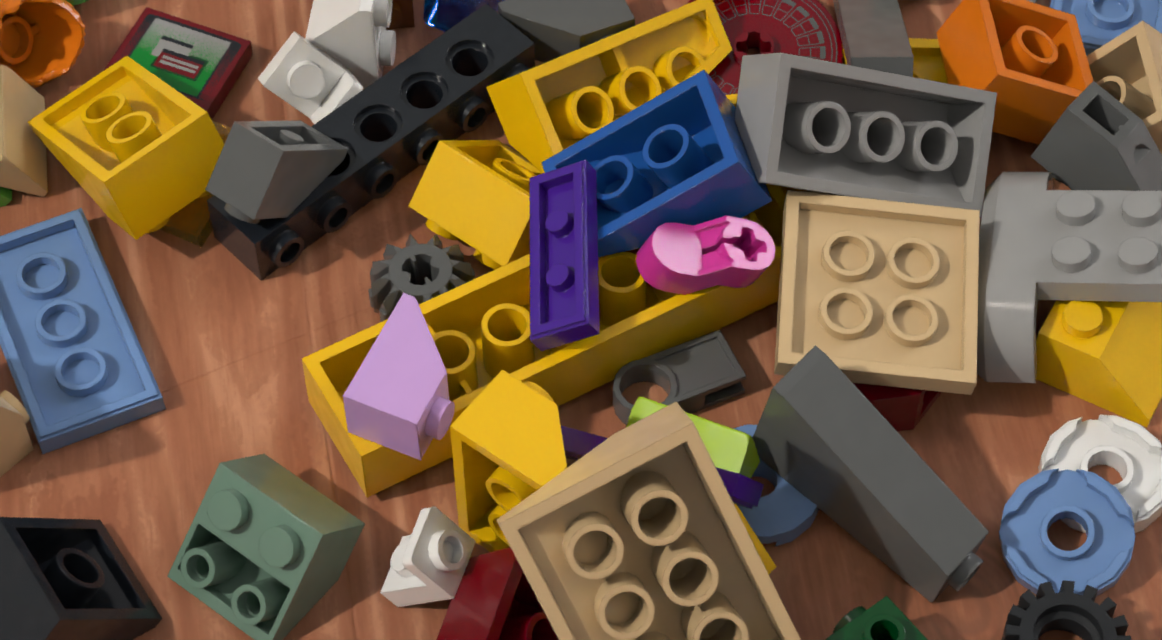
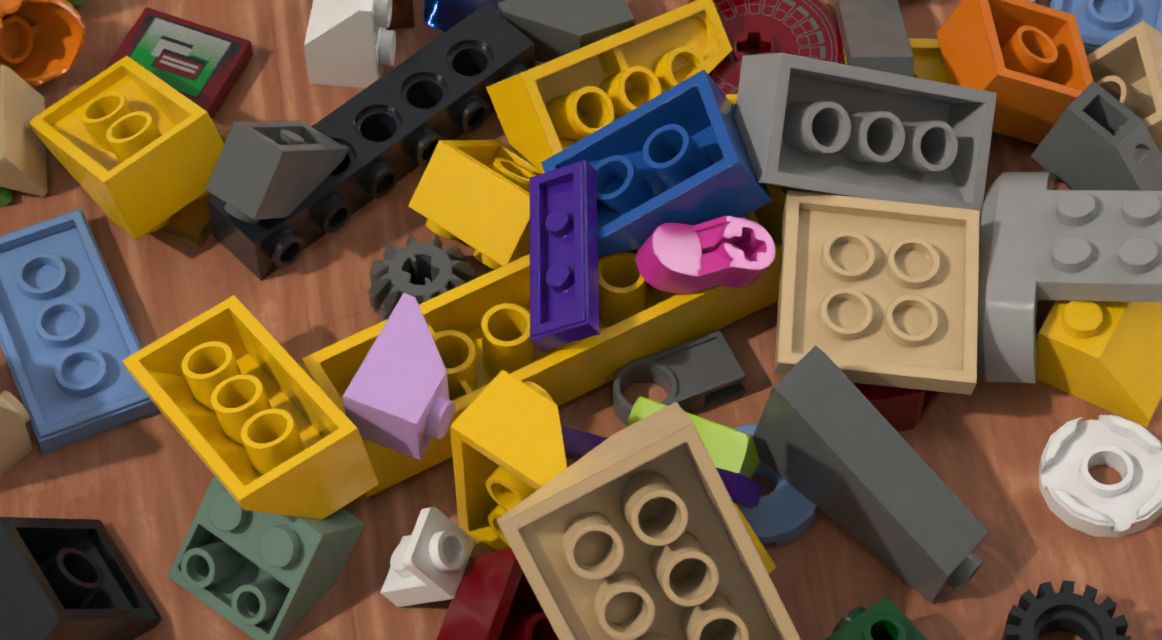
white bracket [258,31,363,124] -> none
medium blue tile [999,468,1136,597] -> none
none -> yellow slope [122,295,379,520]

